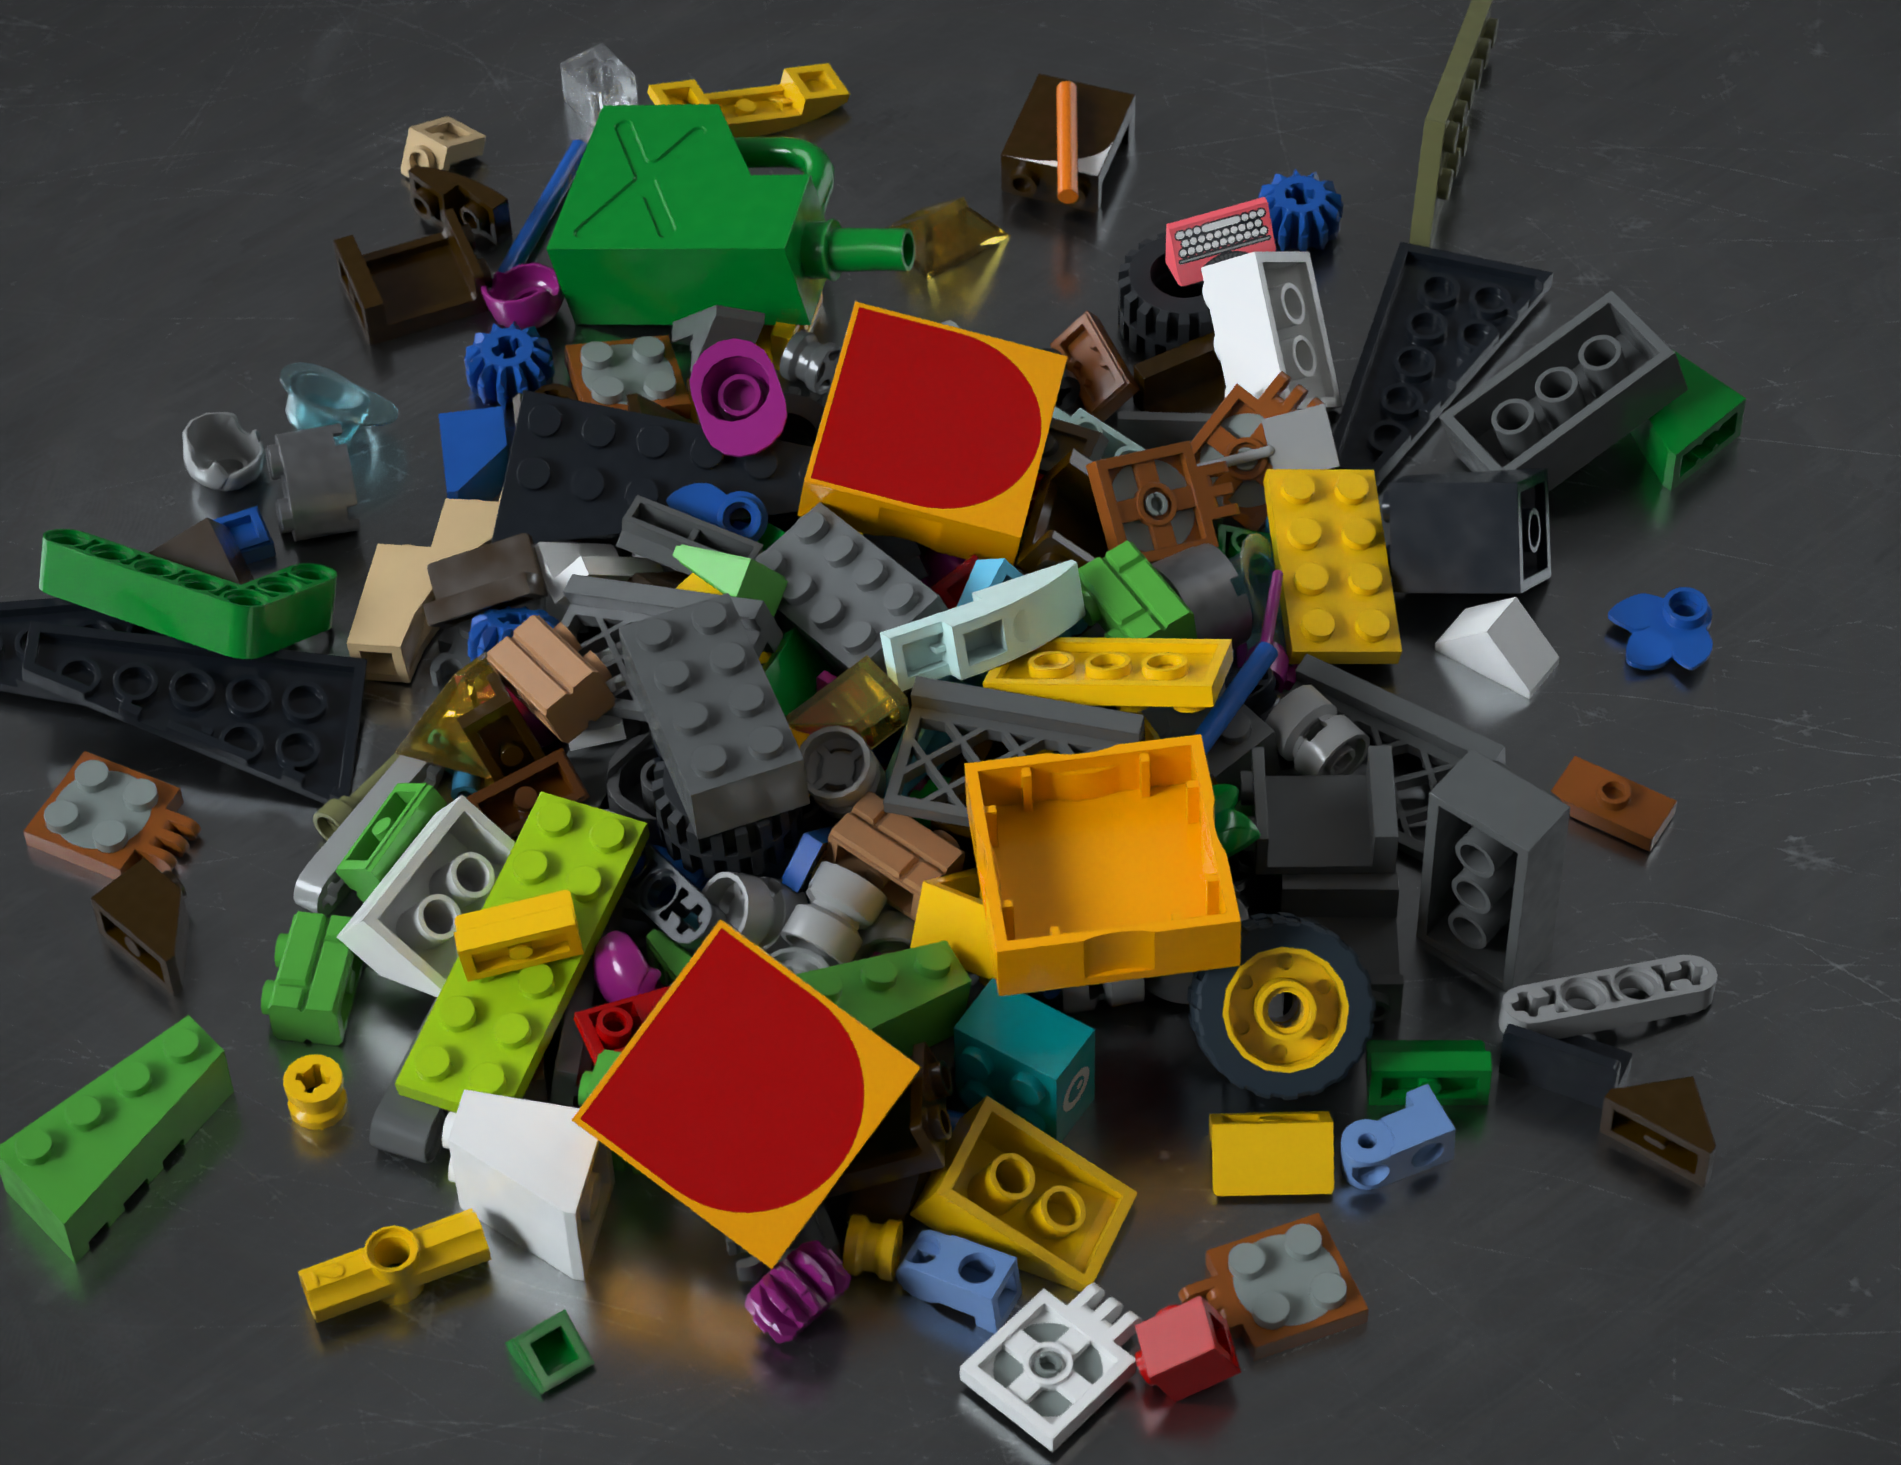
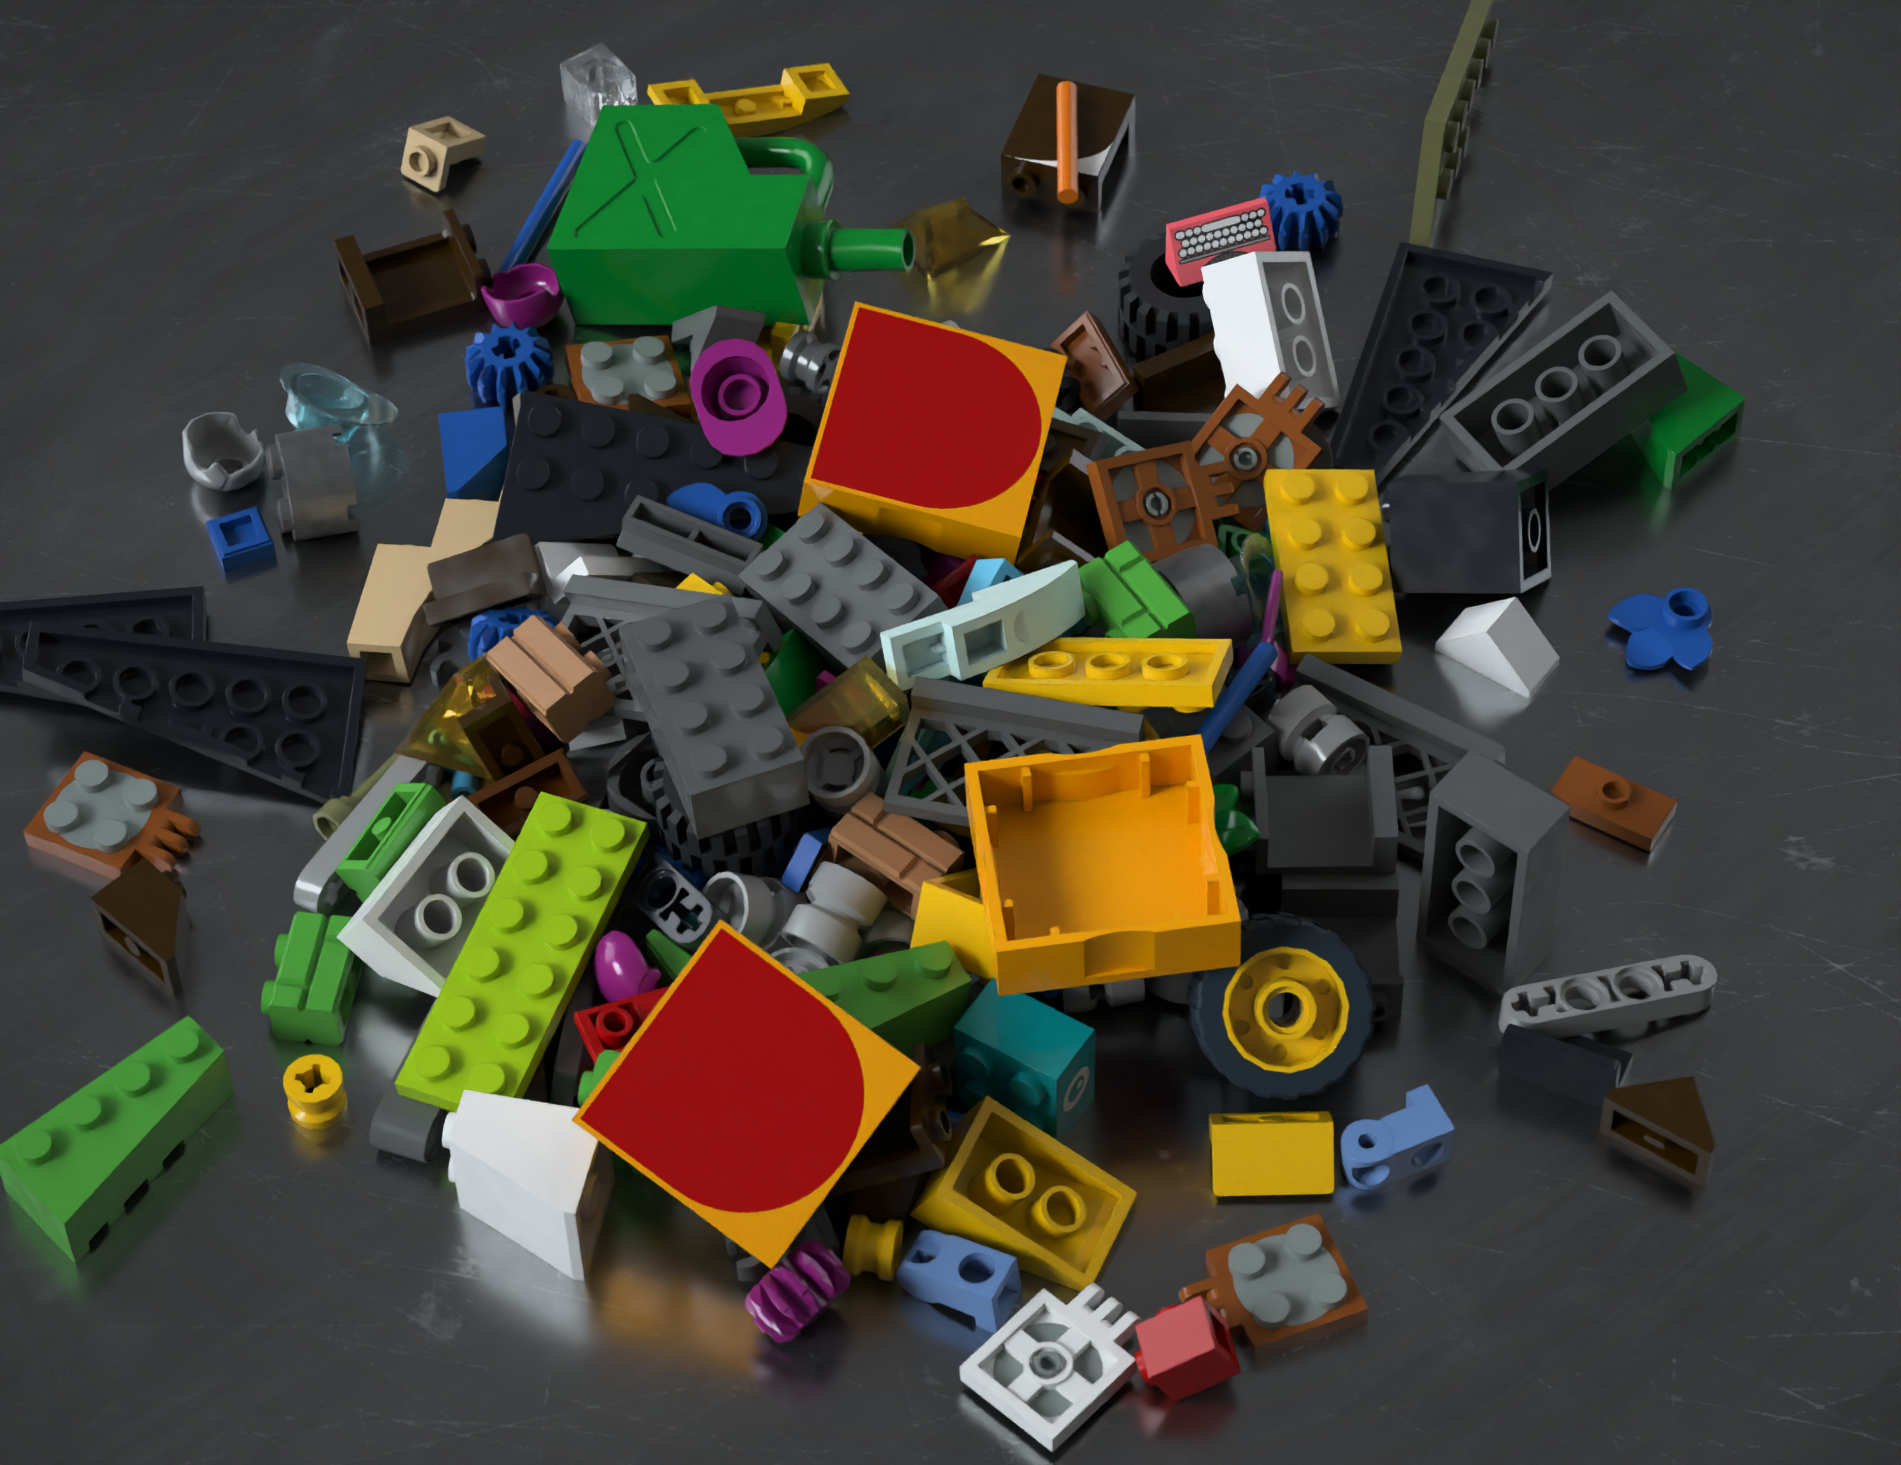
green beam [39,529,337,659] -> none
dark brown slope [148,517,254,585] -> none
yellow piece [298,1208,491,1323] -> none
dark brown slope [408,165,512,246] -> none
yellow panel [454,890,584,982] -> none
green slope [505,1309,595,1395] -> none
slope [672,544,788,617] -> none
light grey piece [1197,403,1340,469] -> none
green panel [1366,1040,1492,1105] -> none

